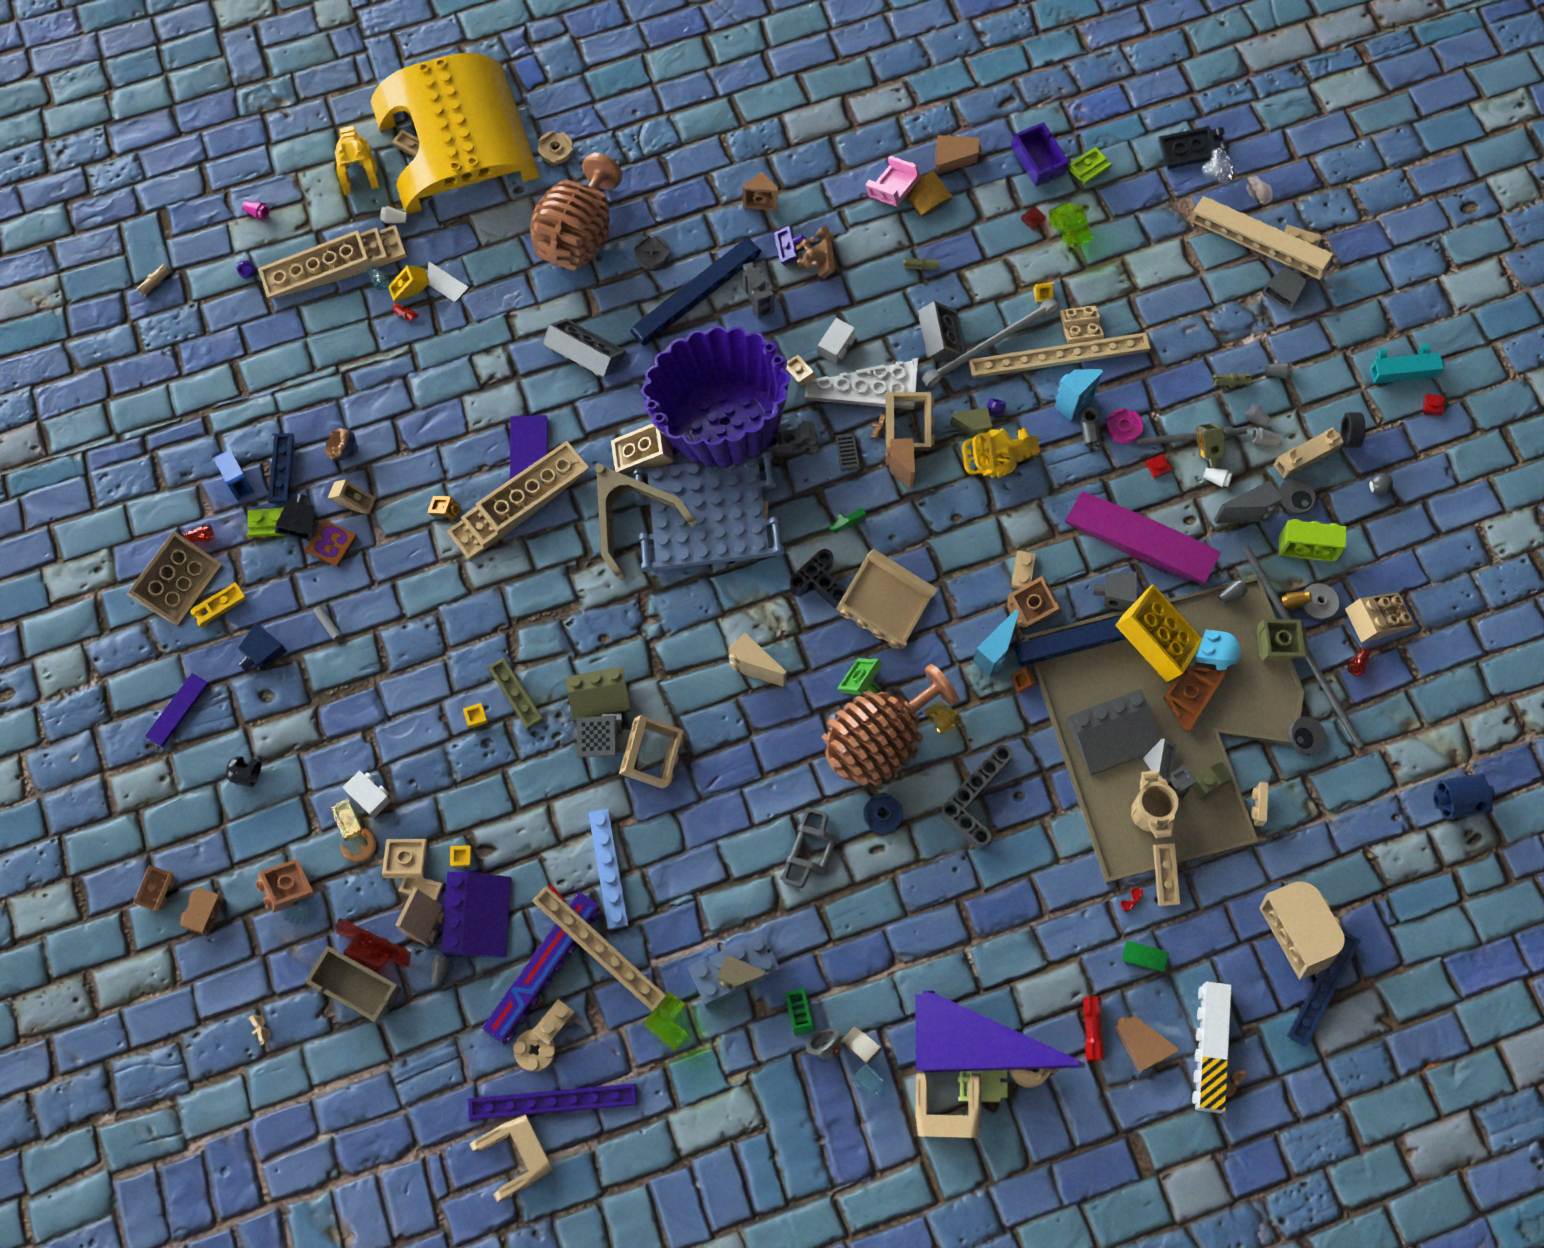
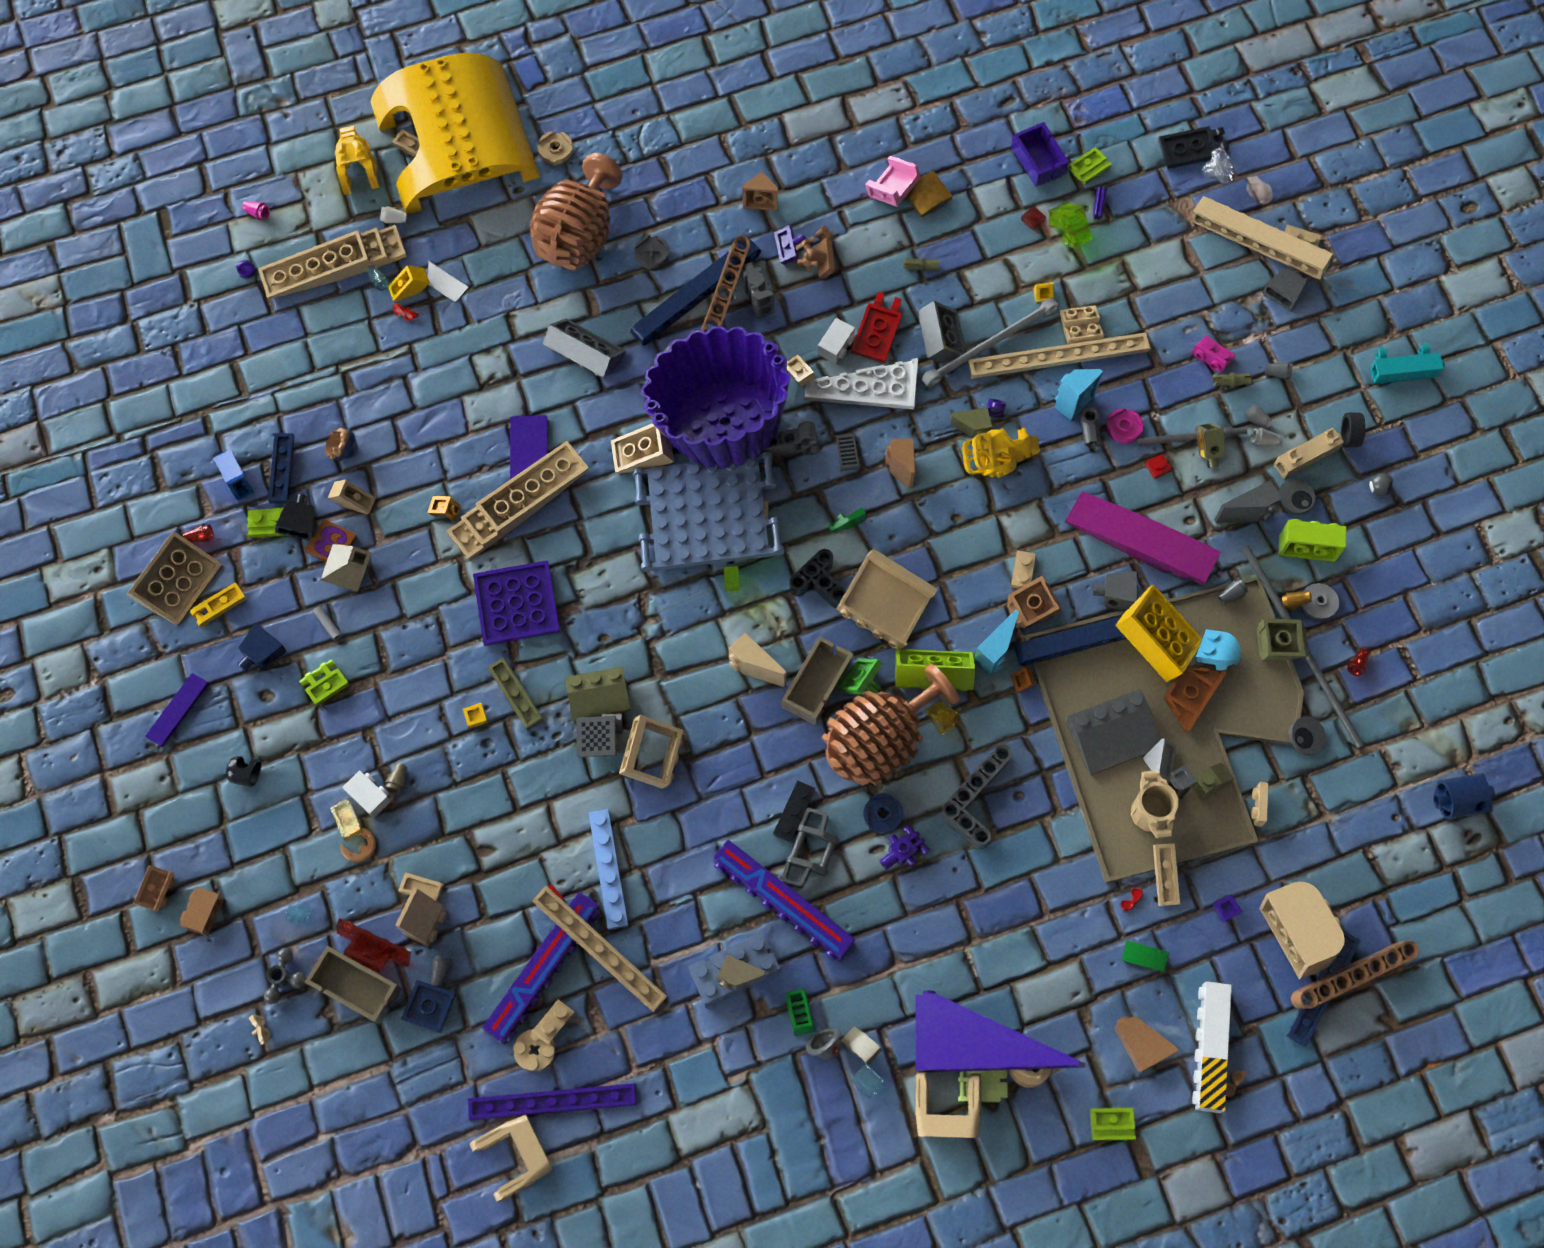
tan pin [137,264,171,296] -> none
nougat plate [256,859,313,913] -> none
tan tile [382,839,427,878] -> none
dark purple slope [441,872,511,958] -> none
yellow plate [450,845,472,868] -> none
dark tan piece [595,464,698,580] -> none
clear neon green brick [643,991,689,1054] -> none
medium nougat piece [870,414,886,439] -> none
tan window [885,392,935,451] -> none
medium nougat slope [935,135,982,175] -> none
red axle [1083,996,1105,1062] -> none
white cone [1203,467,1233,488] -> none
tan slope [1345,592,1415,643] -> none
red plate [1423,394,1445,416] -> none
none -> dark grey piece [264,948,307,1004]
none -> lime plate [299,659,350,706]
none -> dark tan slope [321,544,372,592]
none -> dark tan cone [384,763,407,794]
none -> dark blue plate [401,980,456,1033]
none -> dark purple plate [473,560,560,646]
none -> medium nougat beam [701,236,750,332]
none -> dark purple brick [713,840,855,962]
none -> clear neon green piece [724,566,739,591]
none -> black plate [773,780,815,842]
none -> dark tan piece [782,636,853,726]
none -> red tile [851,292,902,363]
none -> dark purple piece [879,824,931,870]
none -> lime slope [895,649,975,691]
none -> lime plate [1090,1108,1136,1141]
none -> dark purple axle [1092,187,1106,220]
none -> dark pink bracket [1192,335,1236,373]
none -> dark purple tile [1213,894,1242,923]
none -> medium nougat beam [1291,941,1419,1009]

